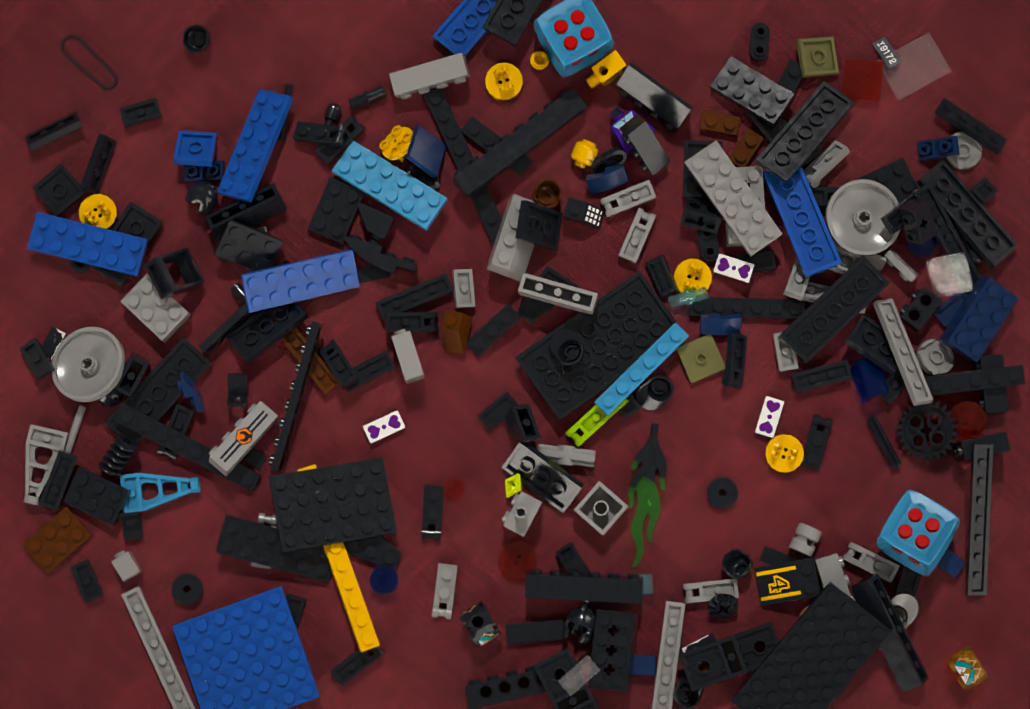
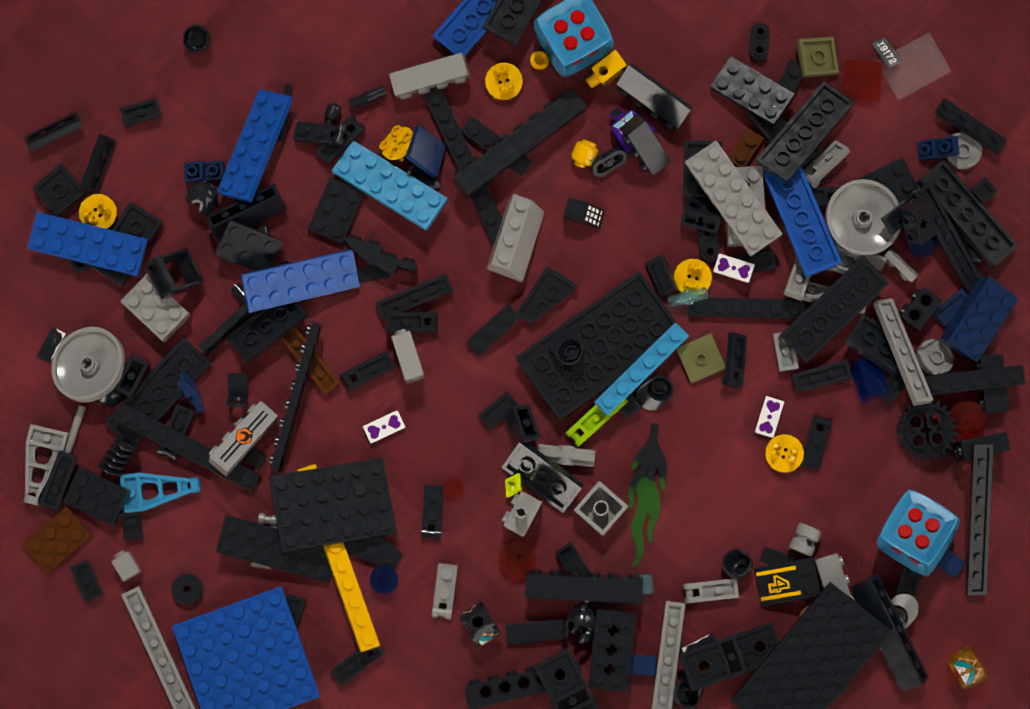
black plate [19,338,55,380] -> none
black piece [60,35,118,89] -> none
blue plate [173,131,217,167] -> none
black plate [318,339,360,390] -> none
black slope [358,202,395,242] -> none
reddish brown slope [442,310,472,354] -> none
light grey plate [452,269,475,309] -> none
black plate [515,200,563,250] -> none
light grey brick [518,273,598,315] -> none
reddish brown hair [533,179,561,209] -> none
clear plate [558,655,600,696] -> none
dark blue slope [586,164,628,194] -> none
light grey plate [600,180,656,218] -> none
light grey plate [618,208,656,264] -> none
reddish brown plate [699,110,741,137] -> none
dark blue slope [699,313,742,335] -> none
black piece [707,477,738,509] -> none
black gear [708,594,739,619] -> none
light grey plate [842,542,899,583] -> none
black axle [866,415,902,469] -> none
clear plate [926,252,974,297] -> none

